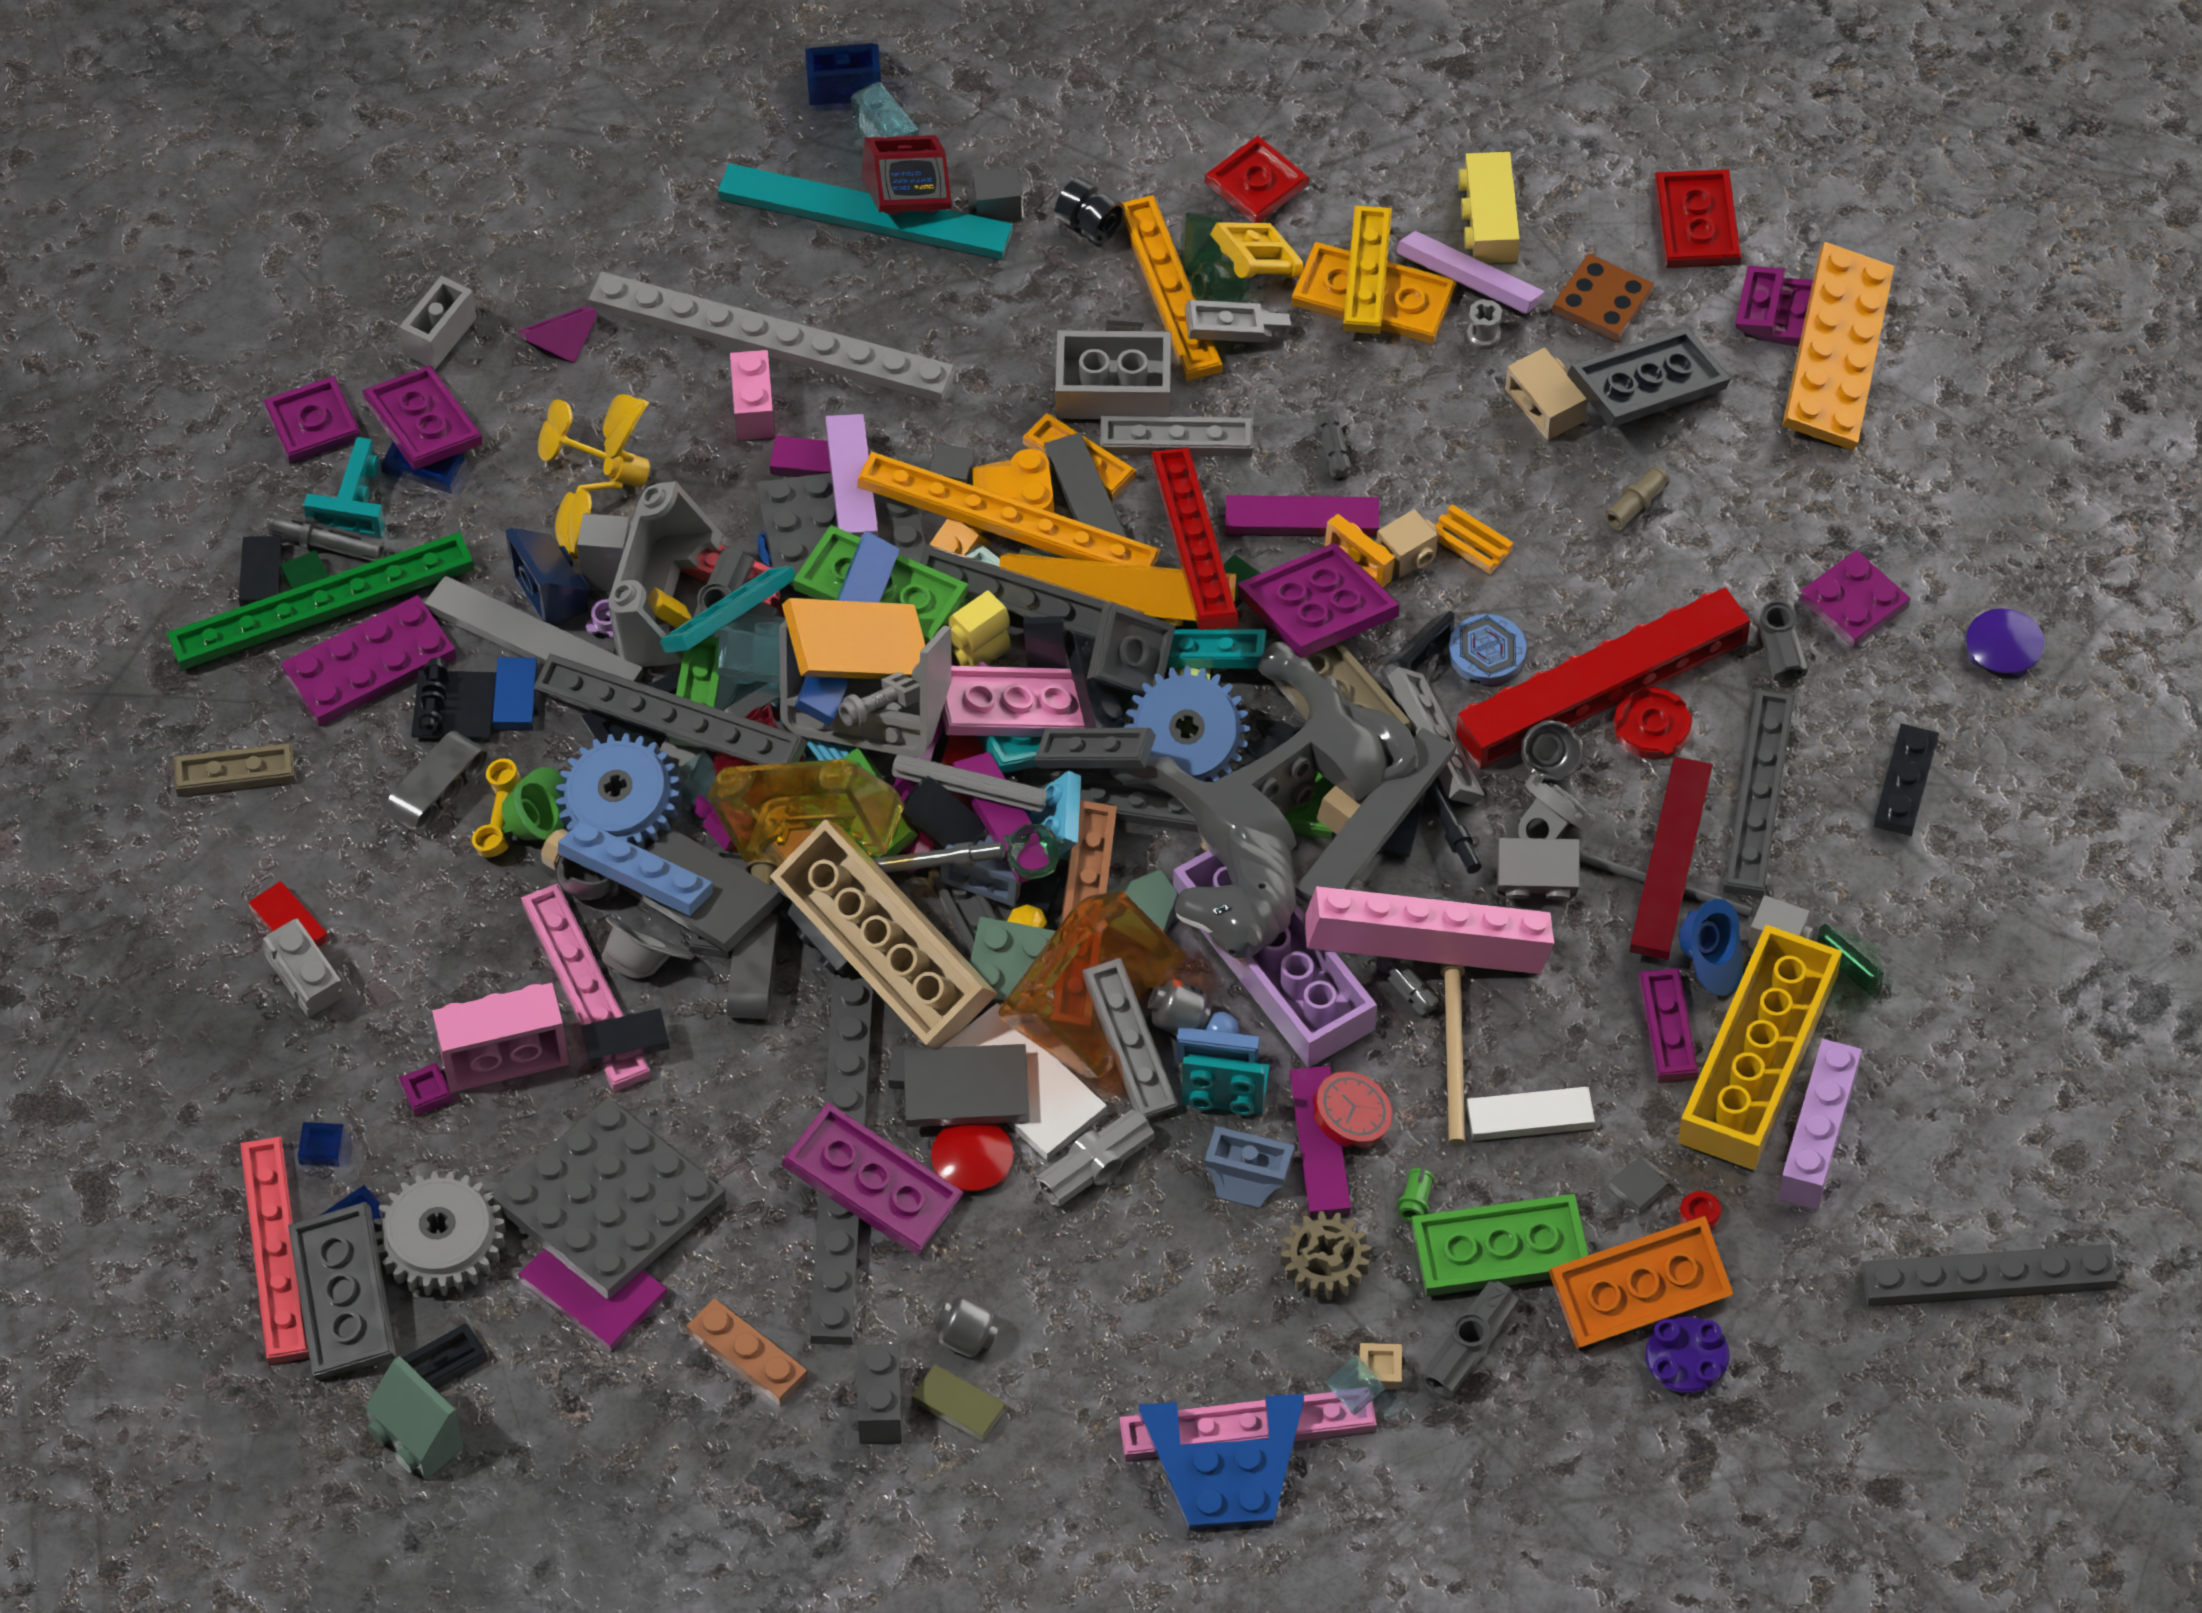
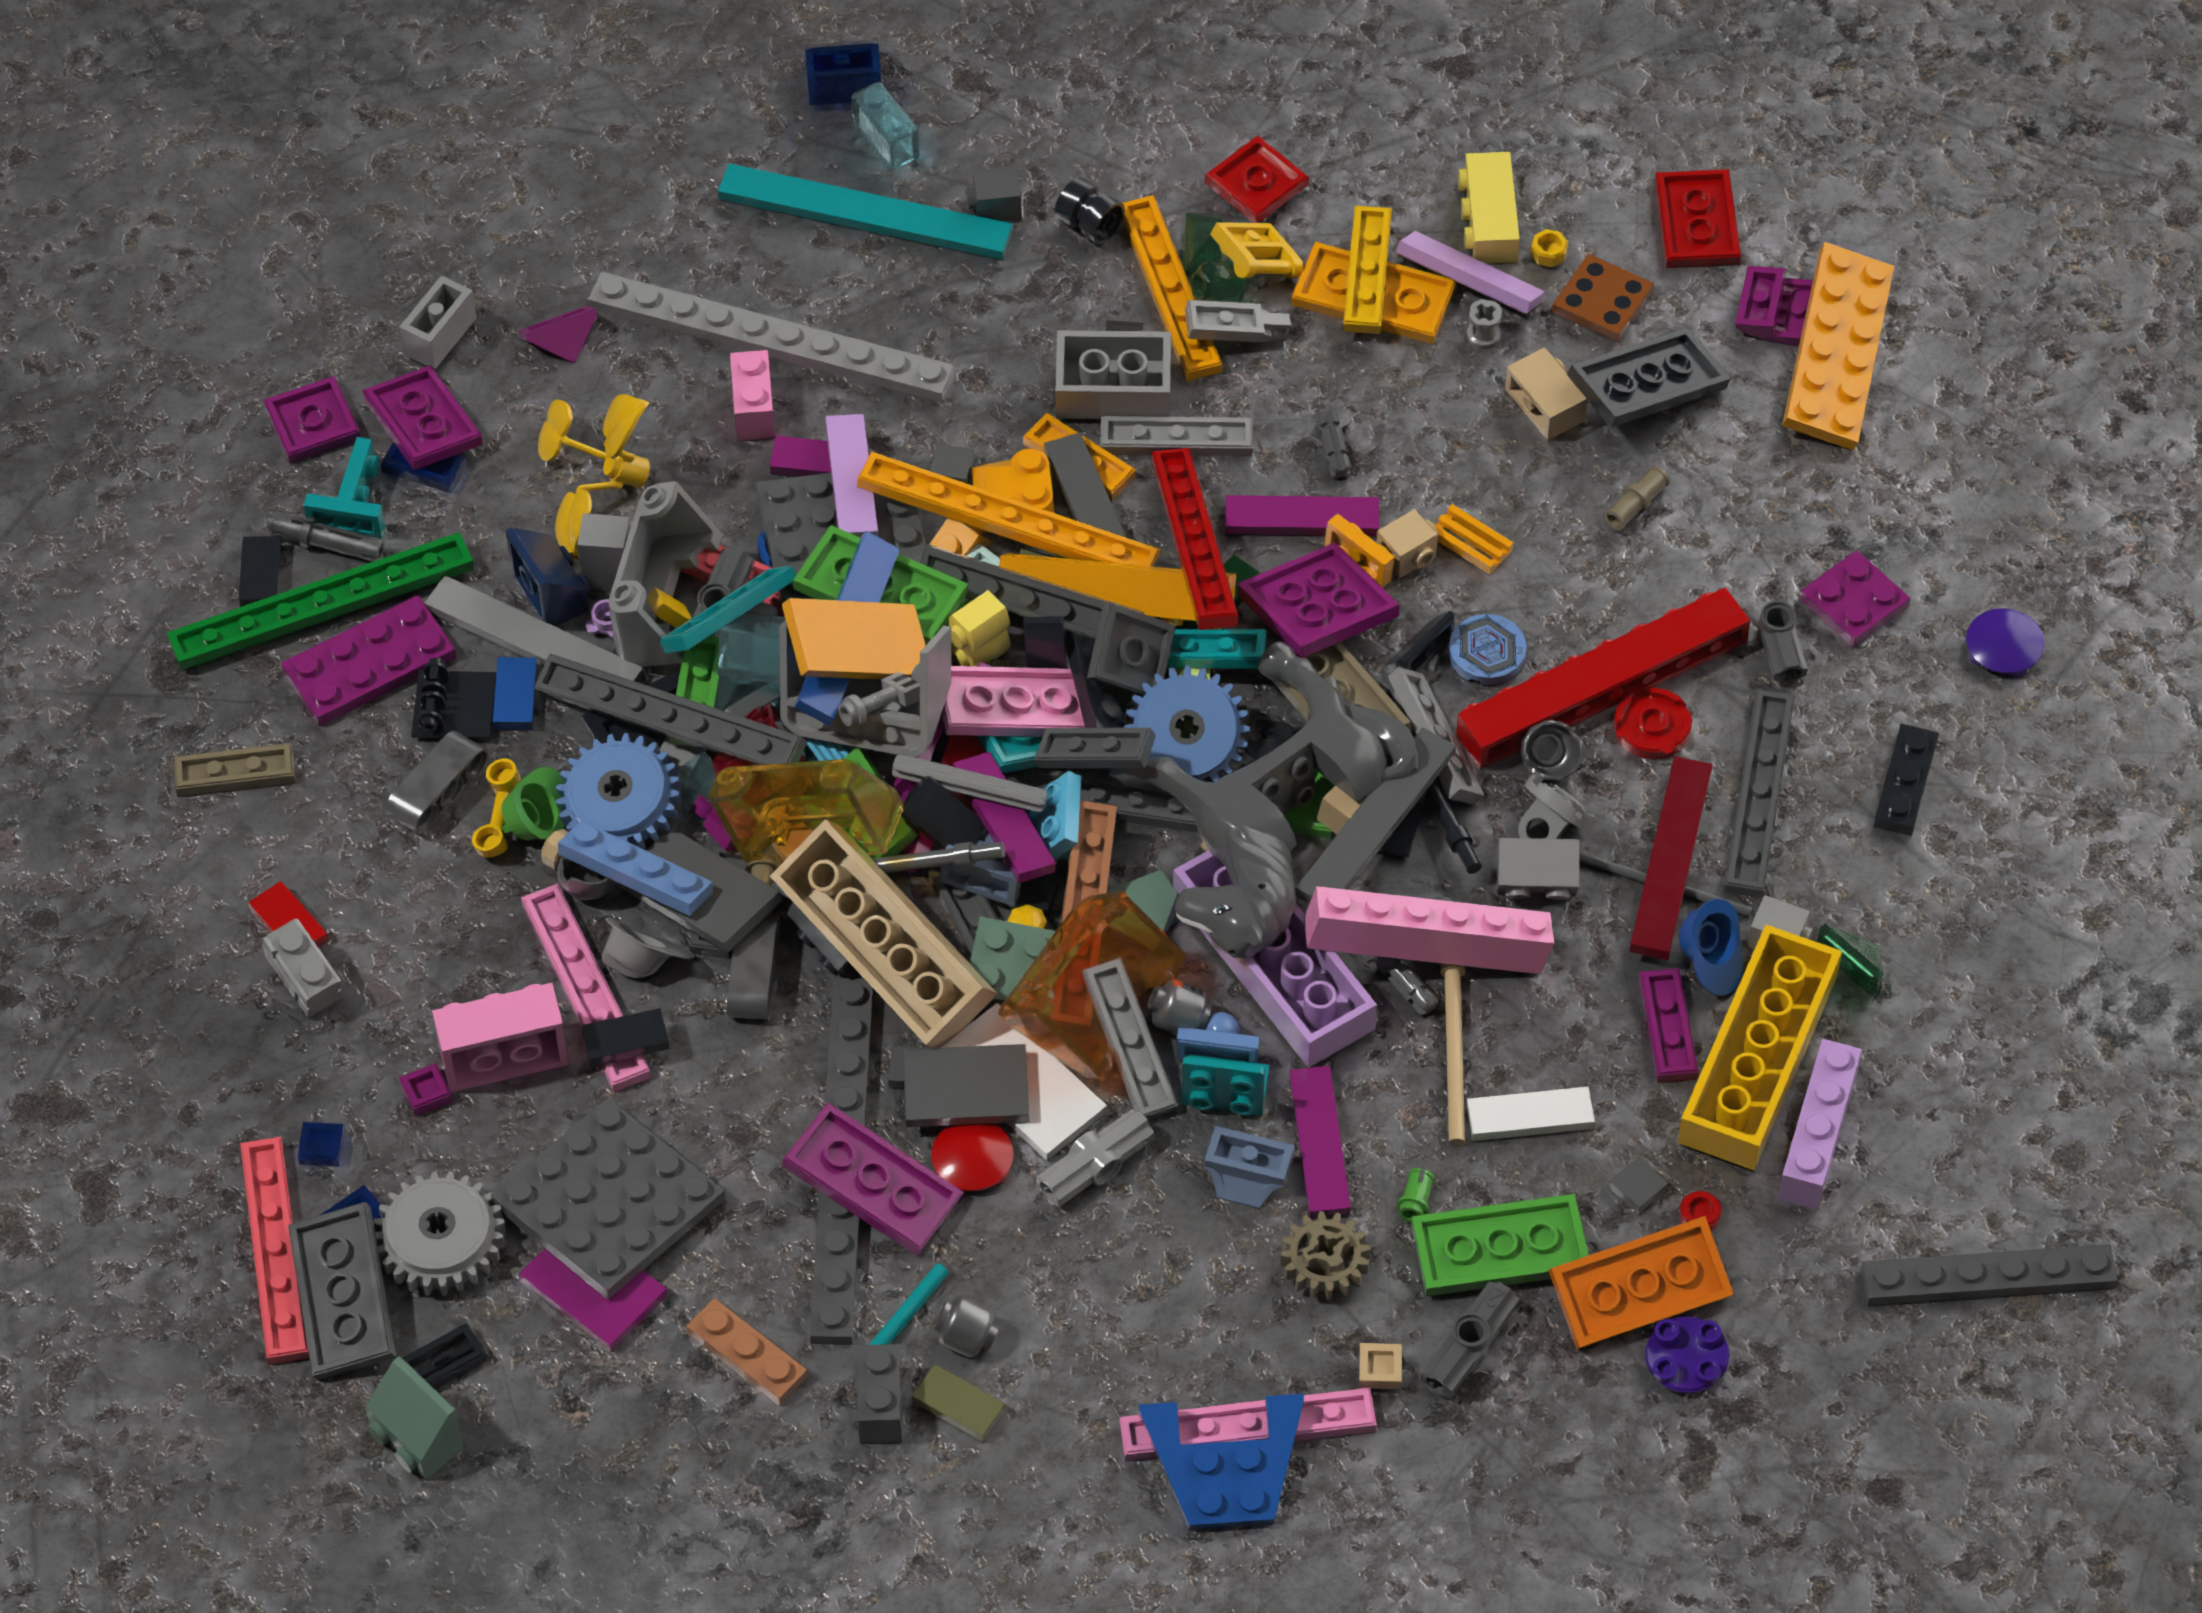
dark green tile [280,550,329,590] -> none
slope [861,135,952,215] -> none
clear green piece [1003,824,1066,879] -> none
tile [1312,1071,1393,1149] -> none
clear light blue tile [1325,1354,1386,1416] -> none
none -> teal bar [869,1263,949,1345]
none -> yellow tile [1531,229,1568,267]

